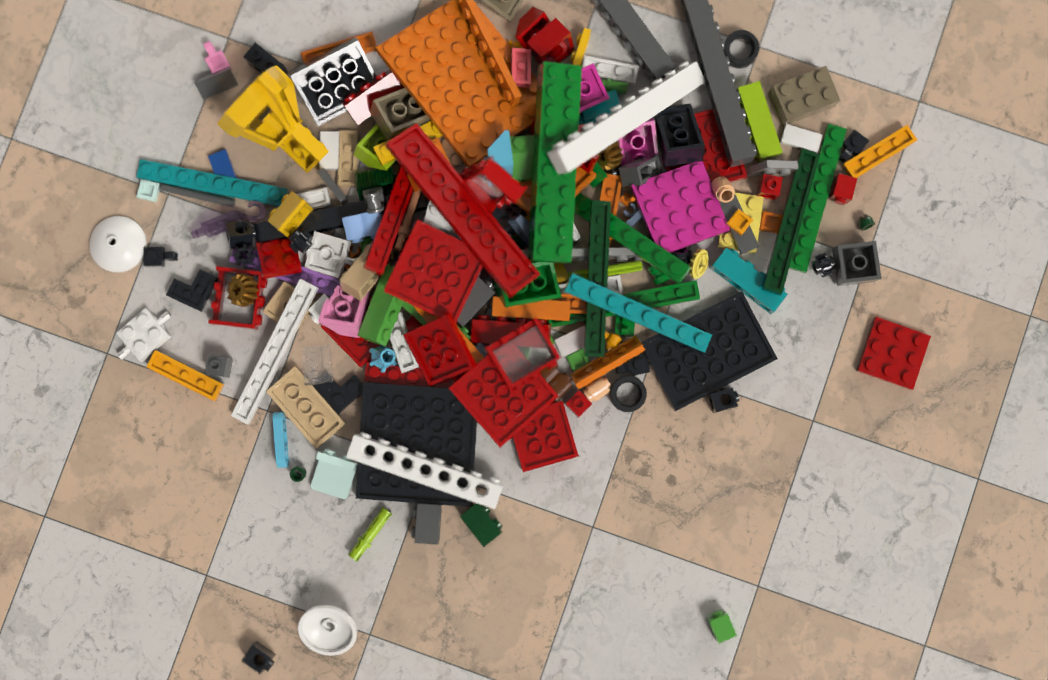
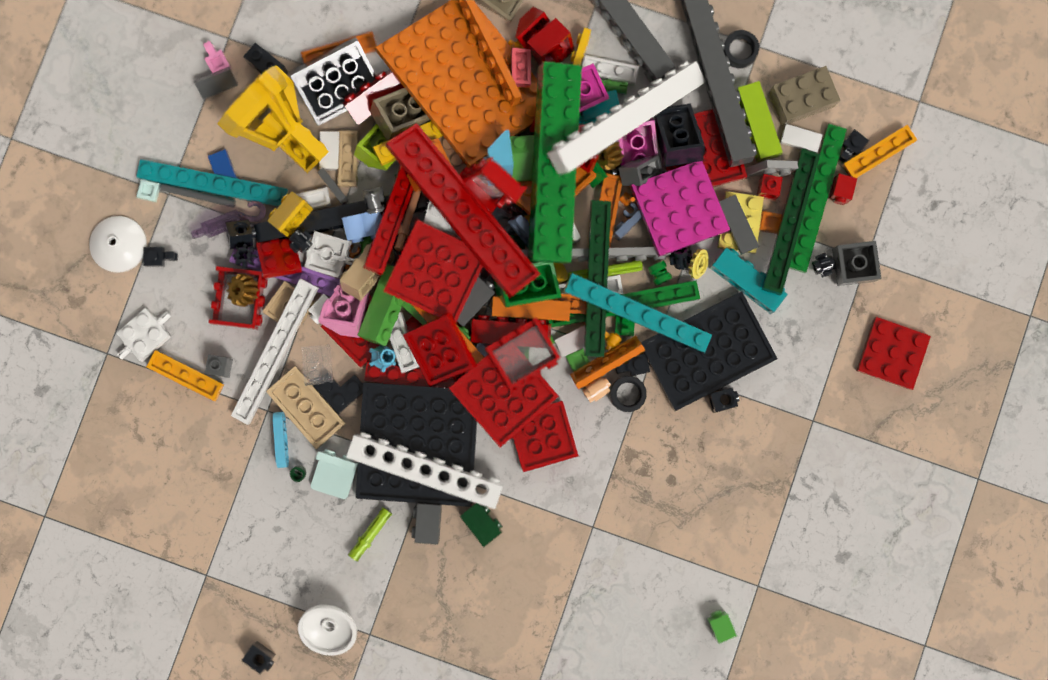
black plate [166,269,218,312] -> none
dark green brick [355,166,395,201] -> none
reddish brown brick [540,358,573,402] -> none
red brick [565,390,592,418] -> none
green plate [574,193,691,284] -> none
light nougat brick [711,176,735,203] -> none
light orange tile [726,208,753,236] -> none
dark green hinge [858,215,875,231] -> none

